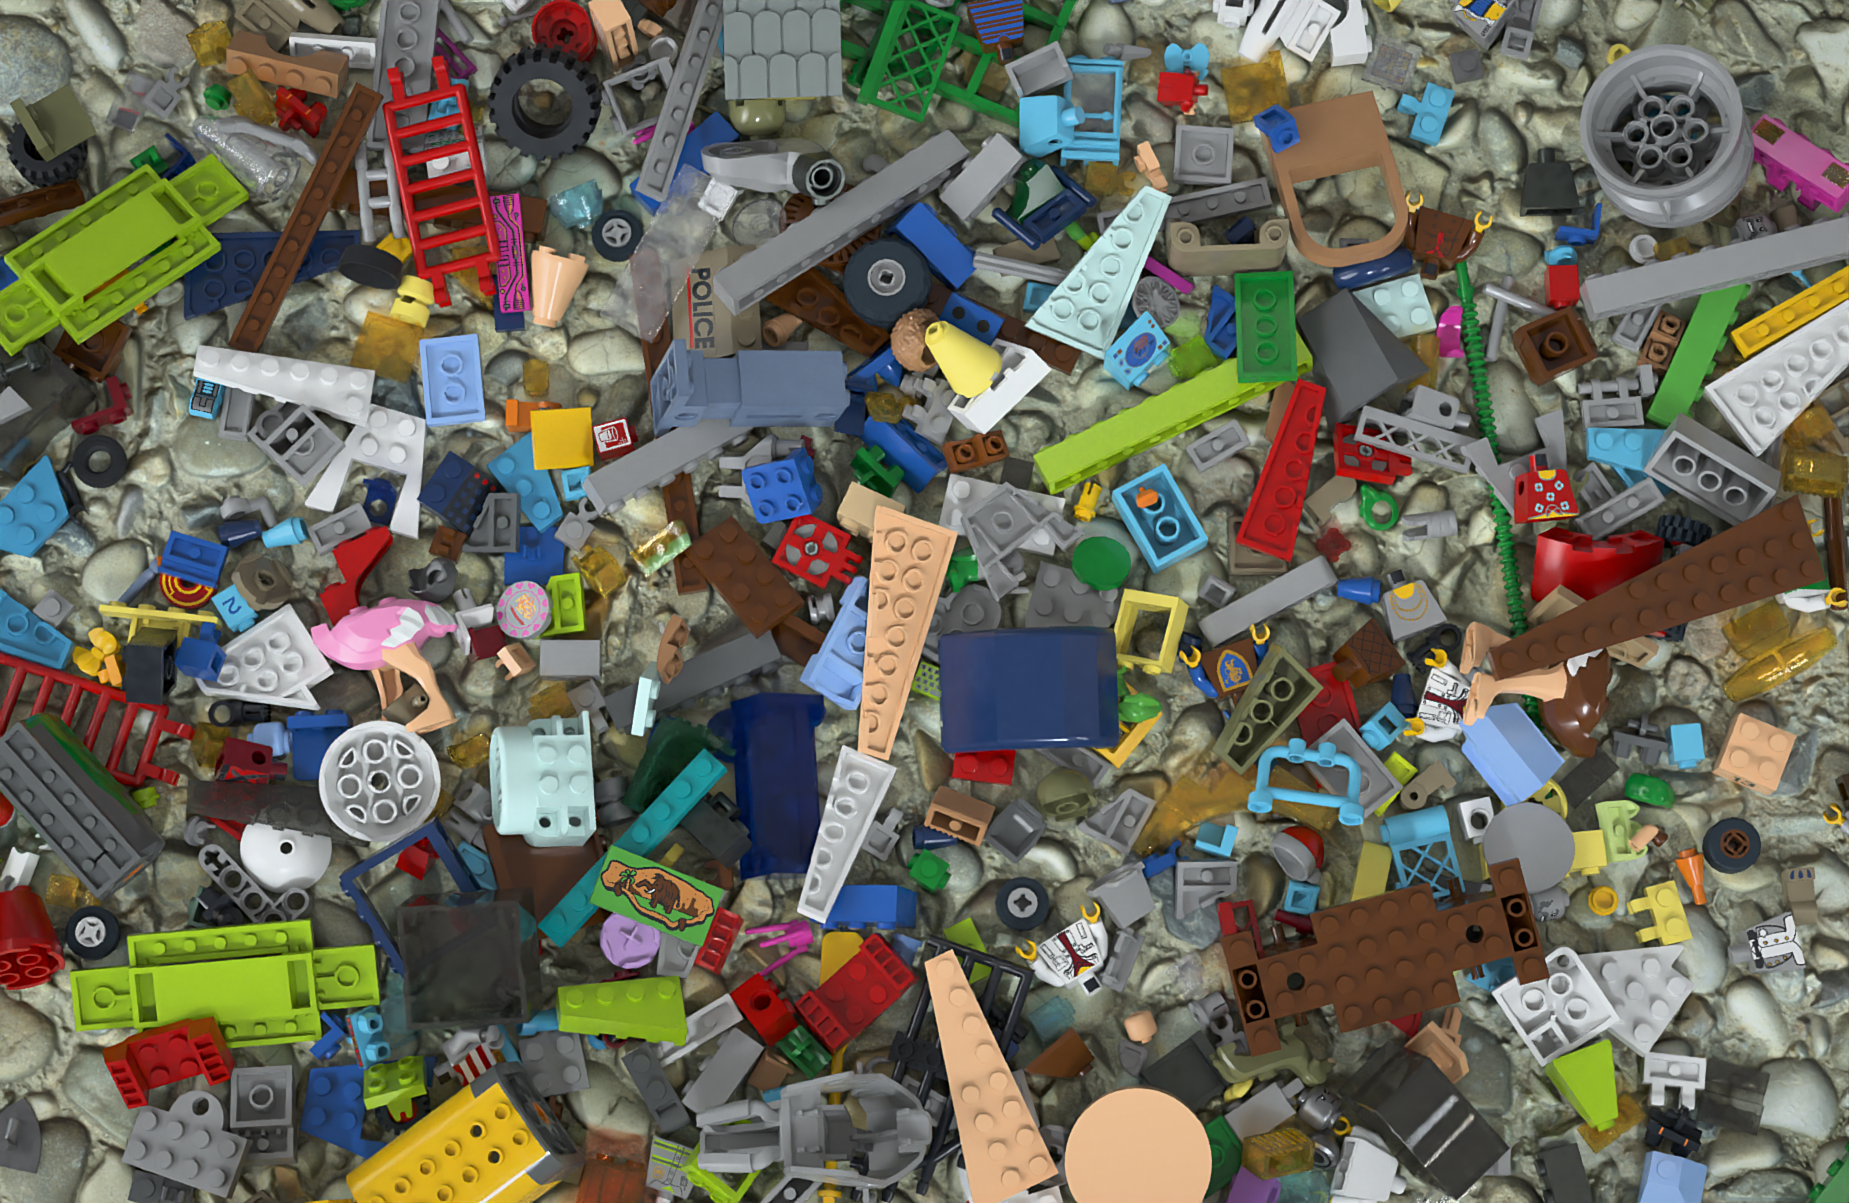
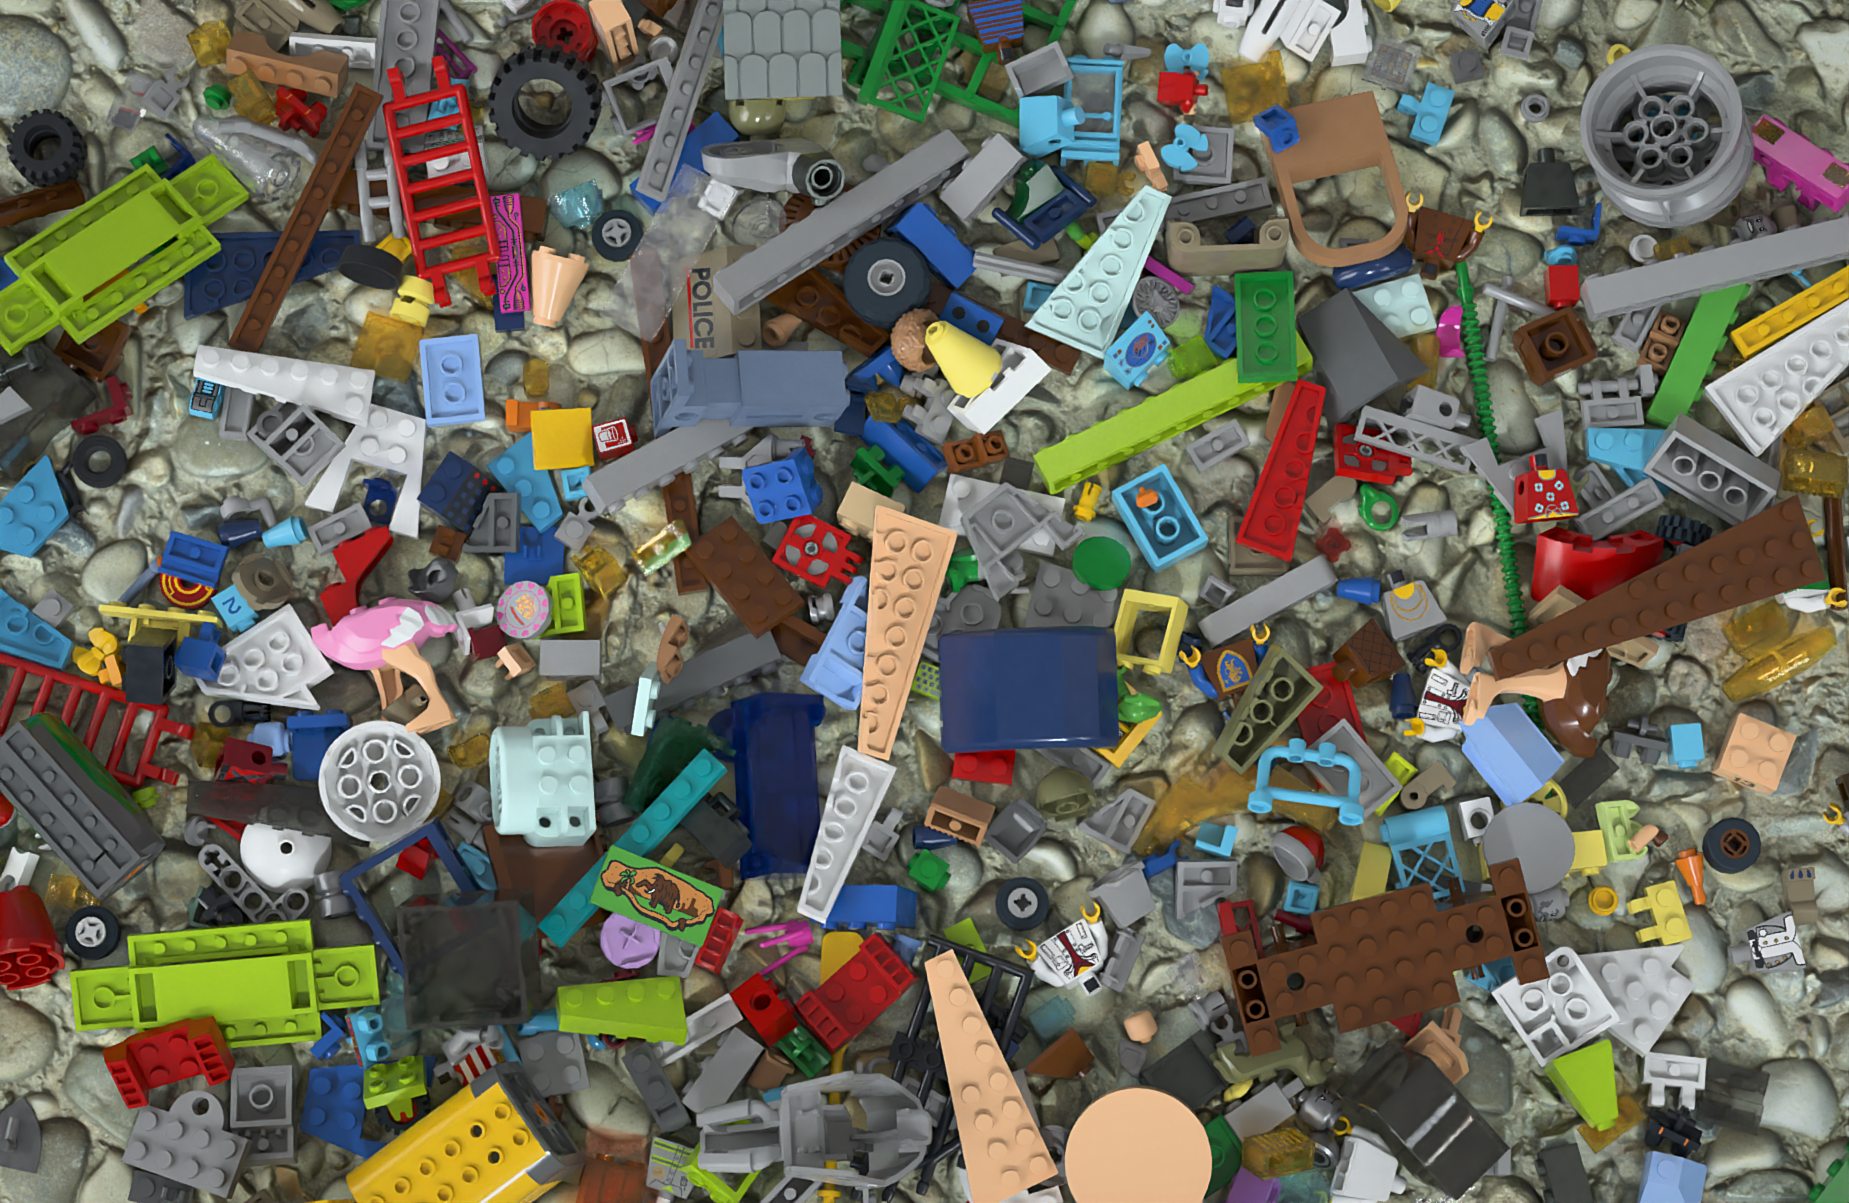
olive bracket [10,85,96,162] -> none
medium azure brick [1358,701,1410,752] -> none
green hair [1625,772,1675,808] -> none
none -> flat silver wheel [313,869,357,920]
none -> medium azure piece [1161,123,1208,172]
none -> light grey plate [1520,94,1550,123]

